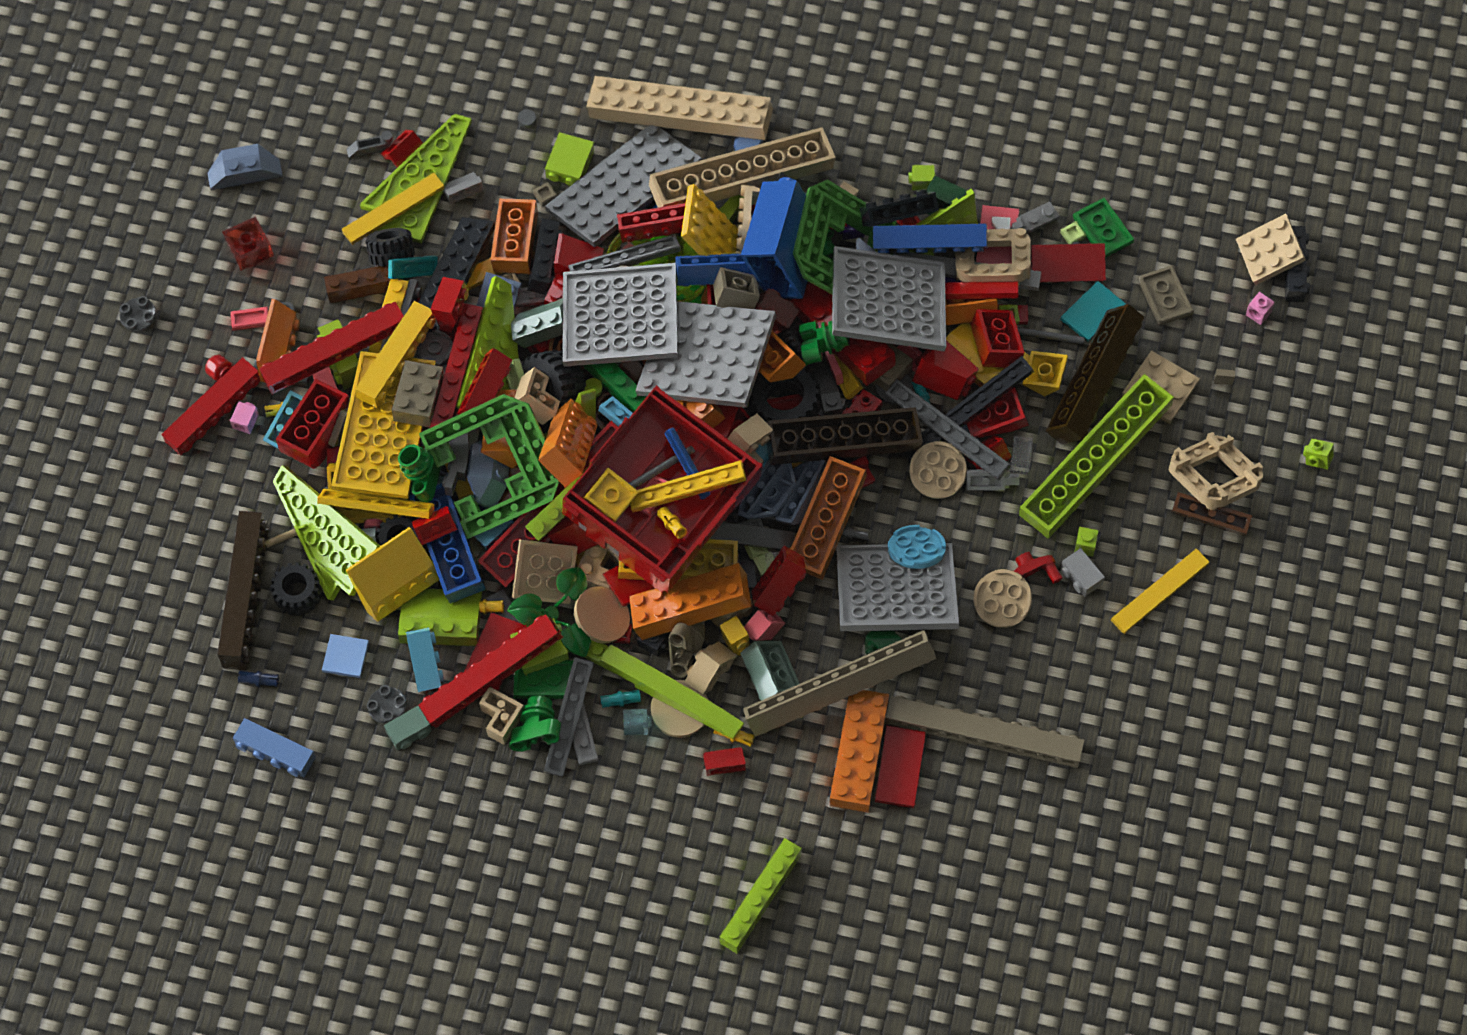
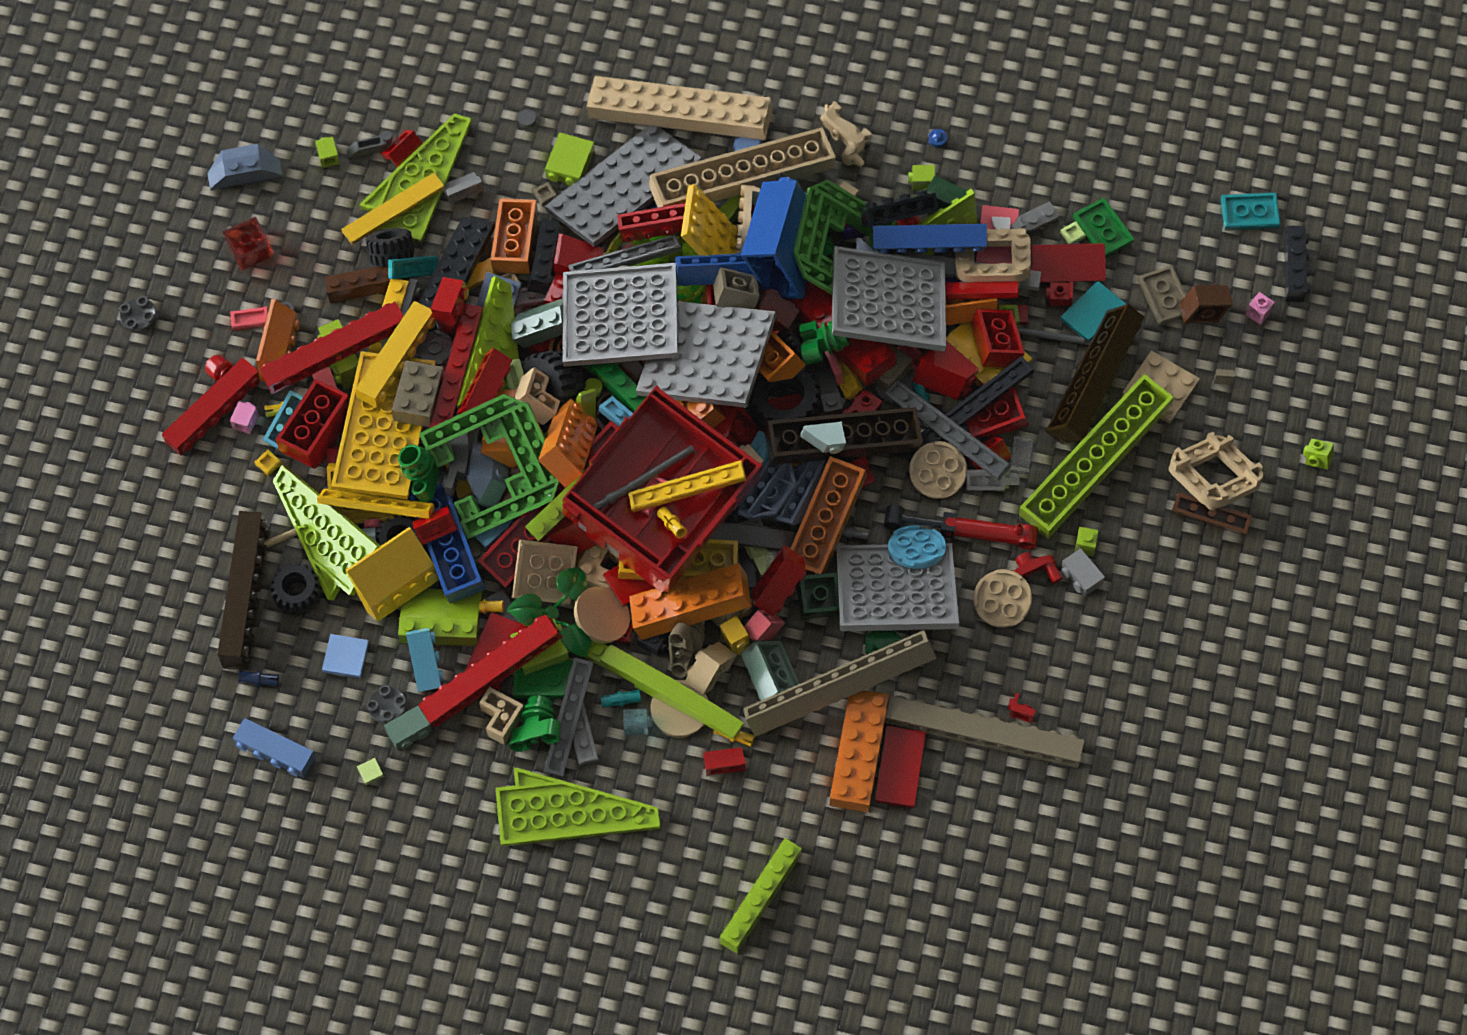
light grey tile [328,408,348,447] -> none
yellow tile [583,468,639,522] -> none
blue axle [664,428,710,500] -> none
tan brick [728,414,773,455] -> none
yellow slope [1022,351,1068,396] -> none
yellow tile [1111,549,1209,634] -> none
tan plate [1236,214,1306,285] -> none
none -> yellow tile [254,450,282,476]
none -> lime brick [315,137,340,168]
none -> yellowish green tile [357,758,384,785]
none -> lime wing [496,768,660,847]
none -> dark green brick [796,573,839,619]
none -> light aqua slope [800,422,846,454]
none -> tan animal [820,101,872,168]
none -> red piece [883,505,1039,550]
none -> blue tile [929,129,947,148]
none -> red bracket [1007,693,1036,723]
none -> red brick [1046,281,1073,307]
none -> reddish brown brick [1179,284,1233,323]
none -> teal tile [1221,193,1280,230]

